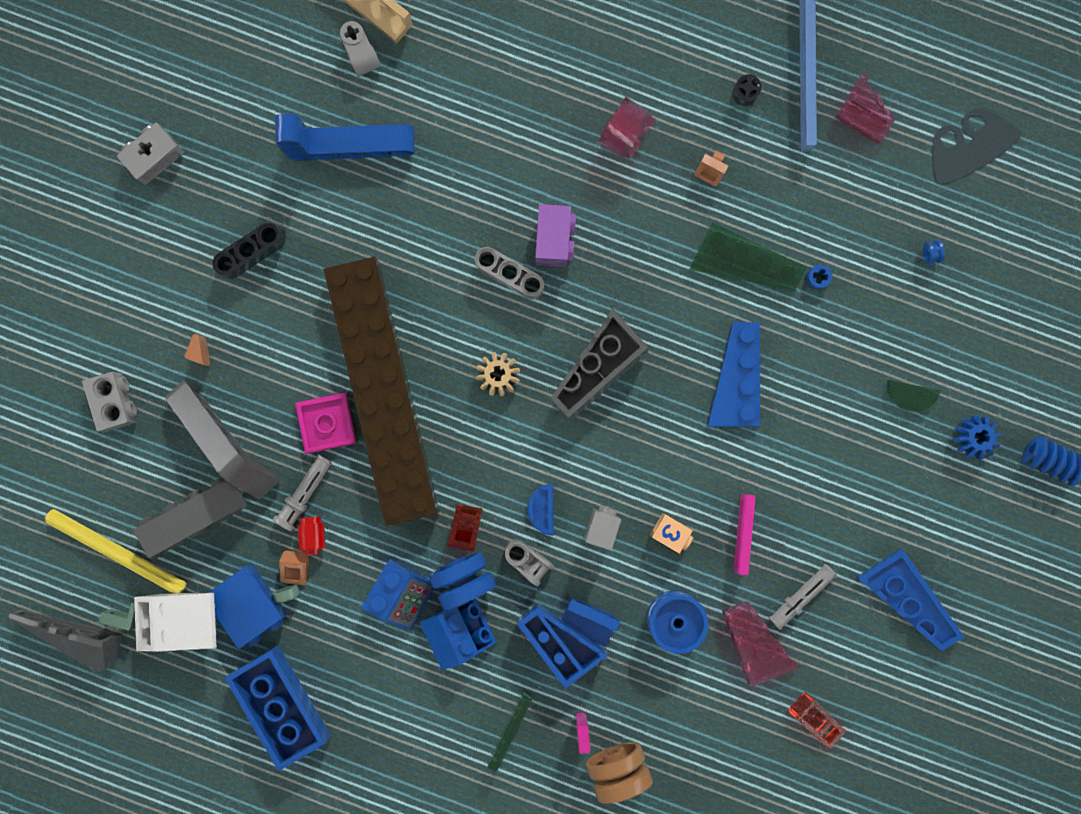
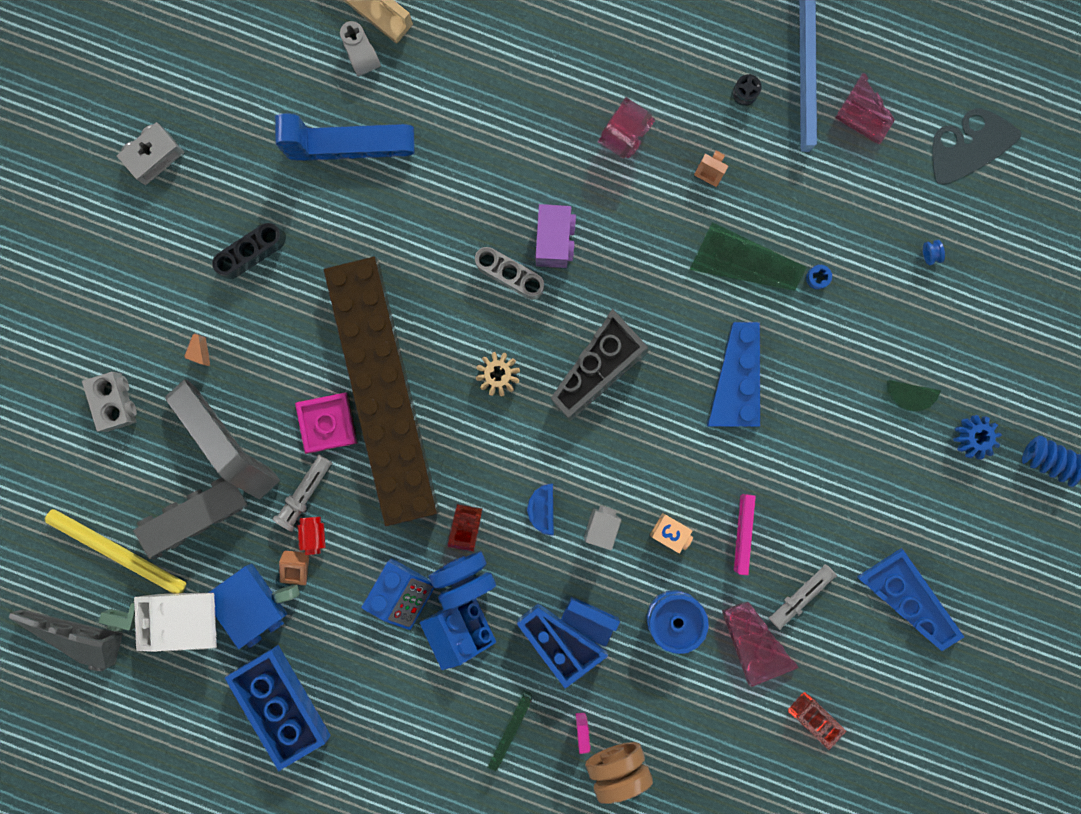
light grey piece [505,539,554,587] -> none

